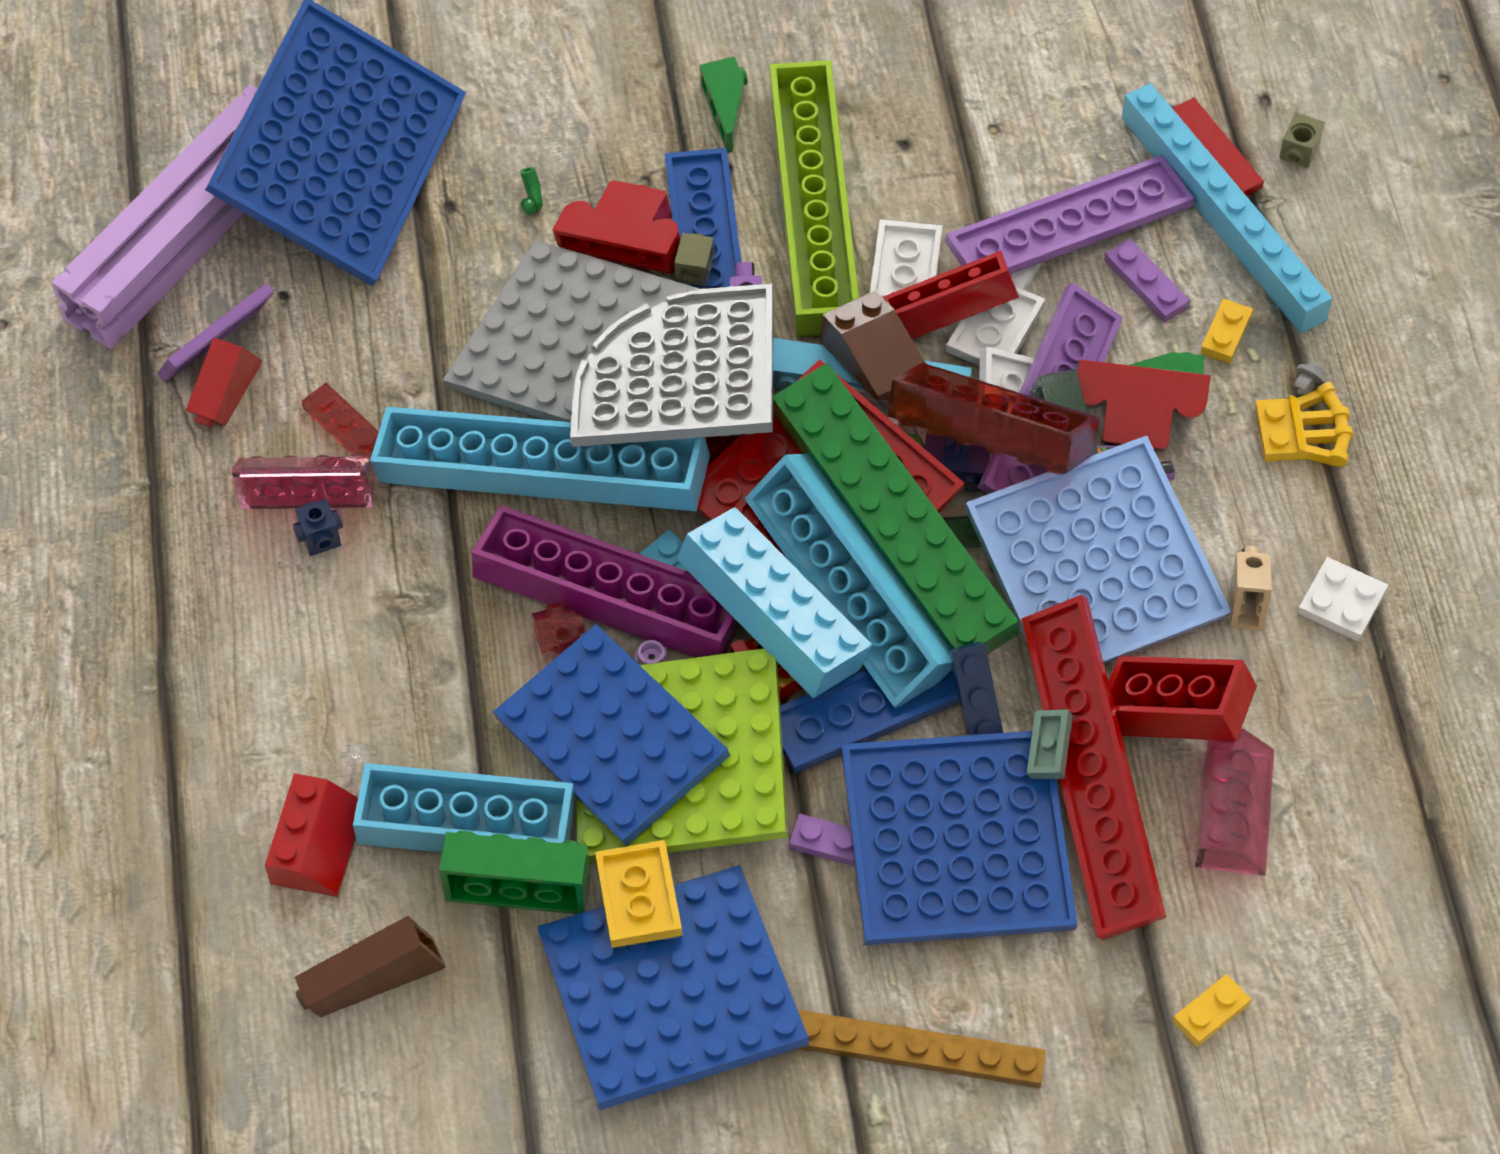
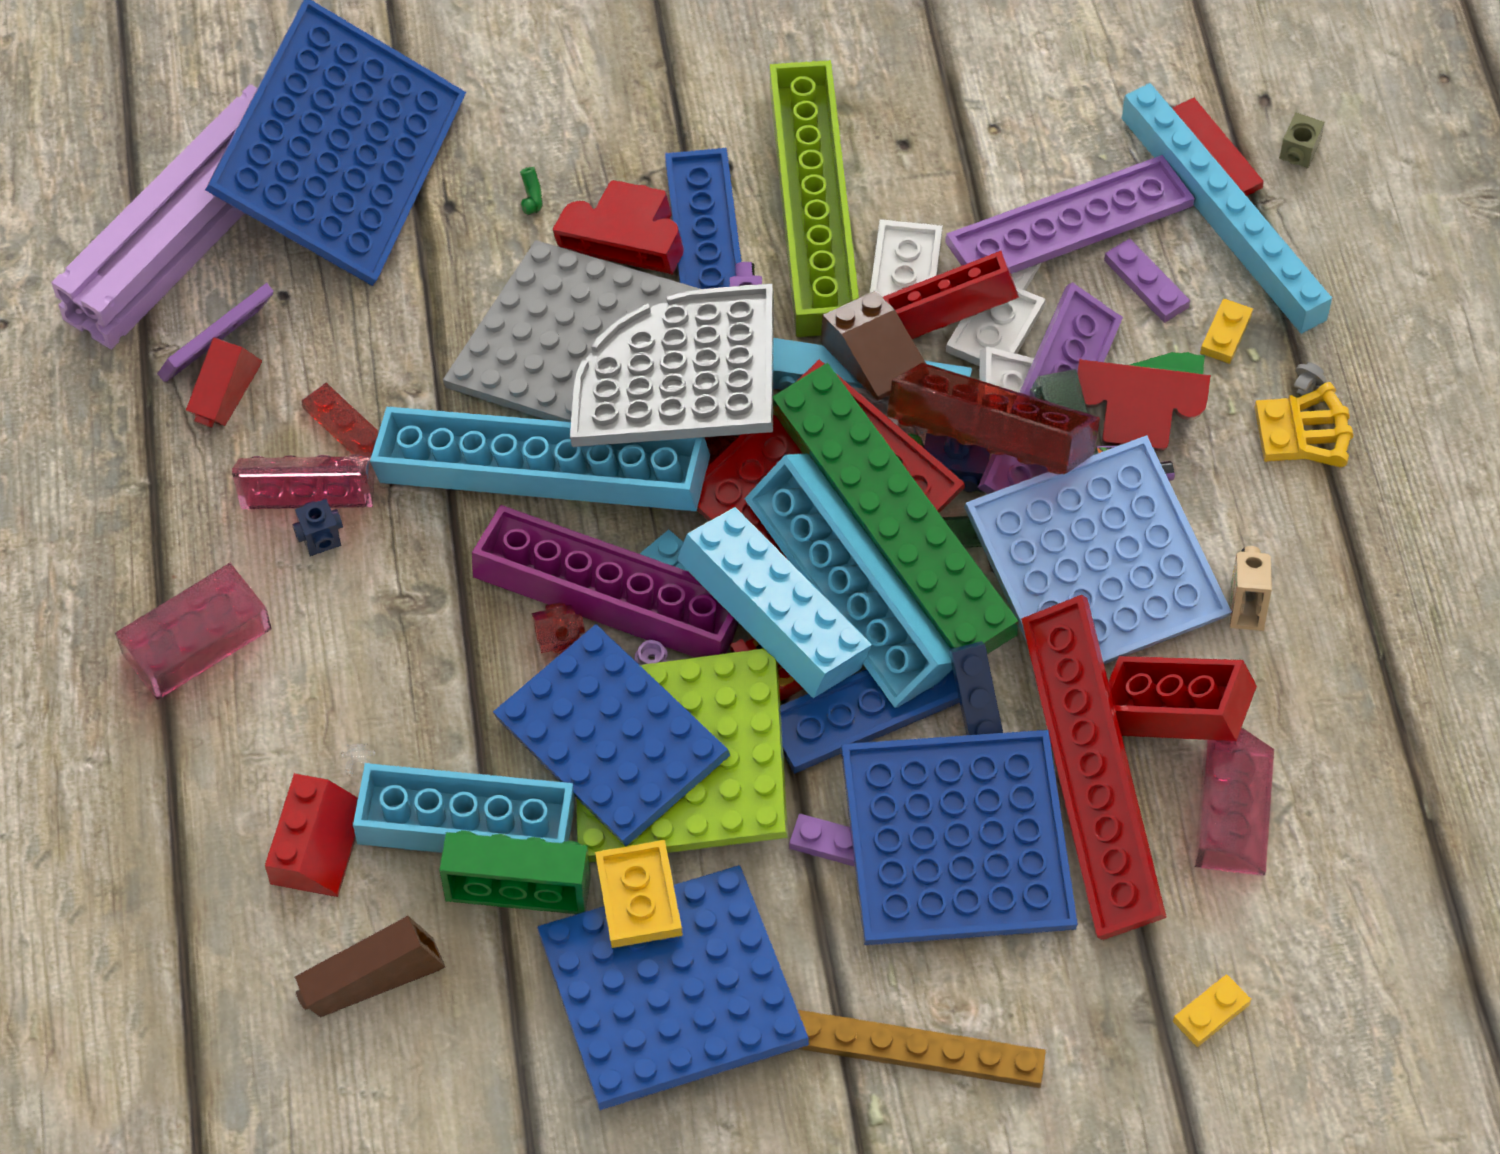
olive brick [675,233,714,287] -> none
green slope [700,56,748,153] -> none
sand green plate [1027,710,1073,779] -> none
white plate [1297,557,1388,642] -> none
none -> clear pink brick [115,563,272,700]

